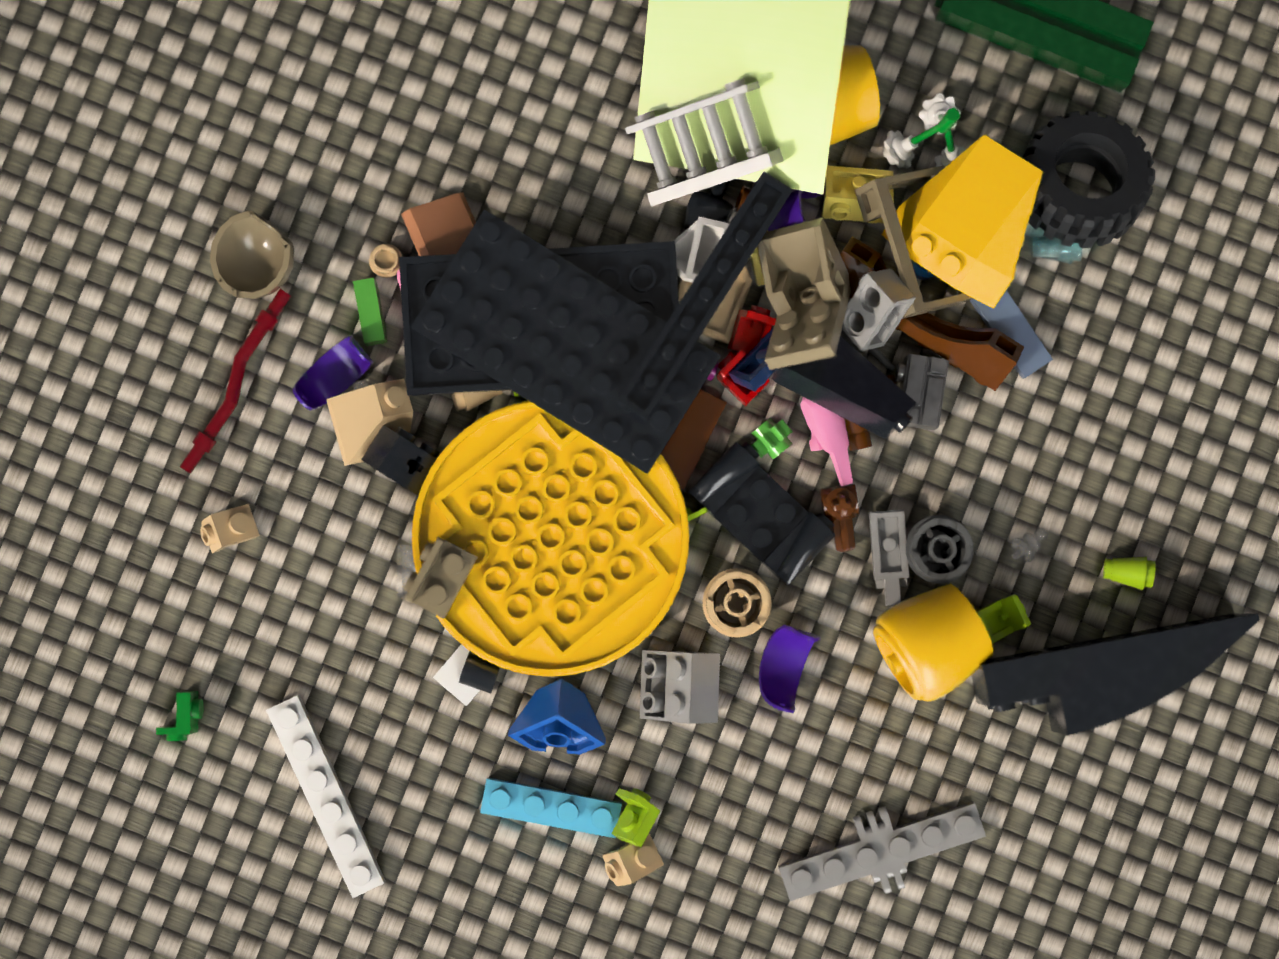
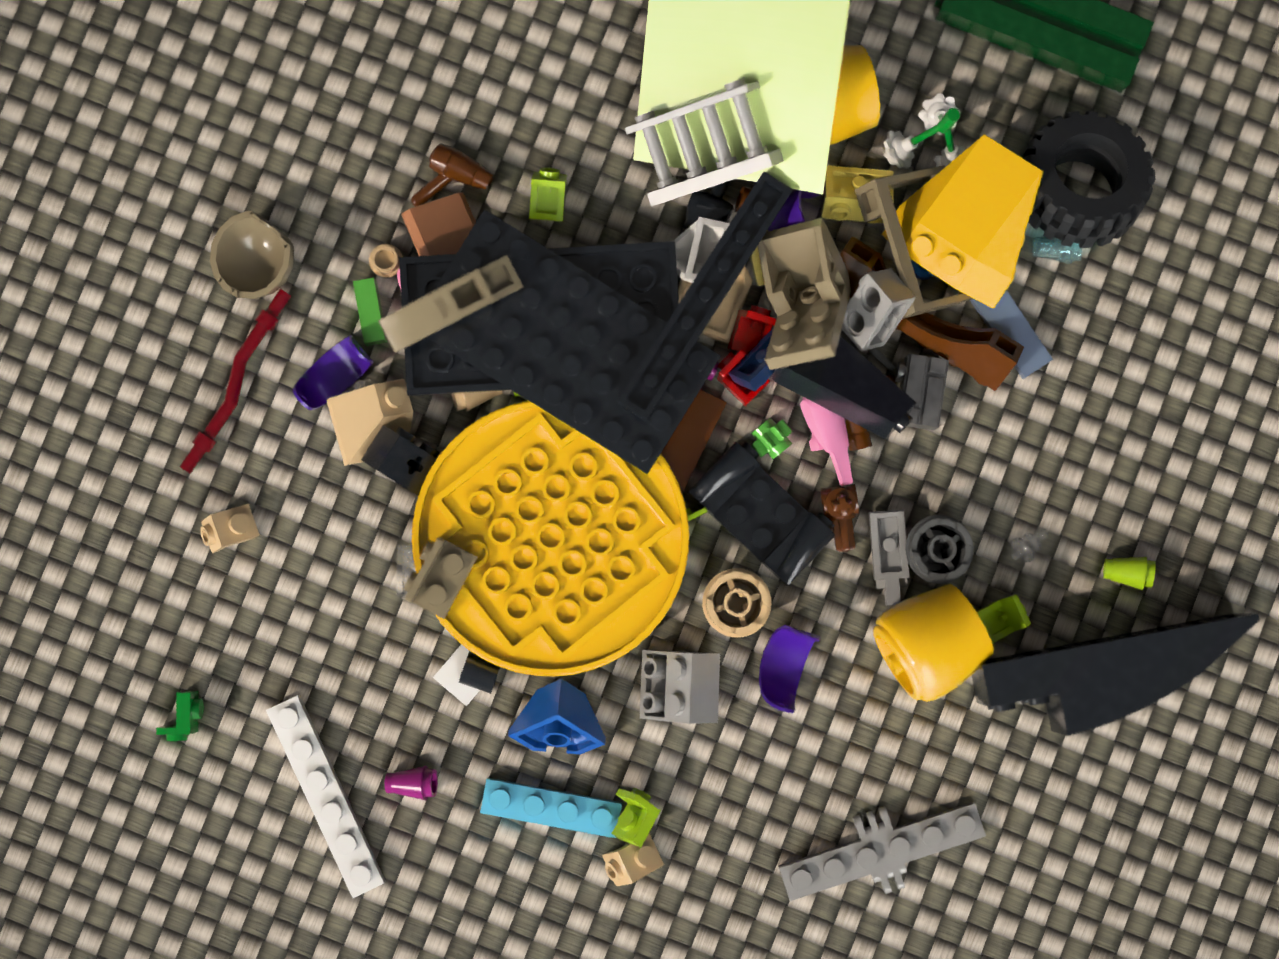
none -> dark tan slope [378,255,523,353]
none -> magenta cone [385,766,438,801]
none -> reddish brown piece [411,143,495,207]
none -> lime bracket [529,168,567,222]

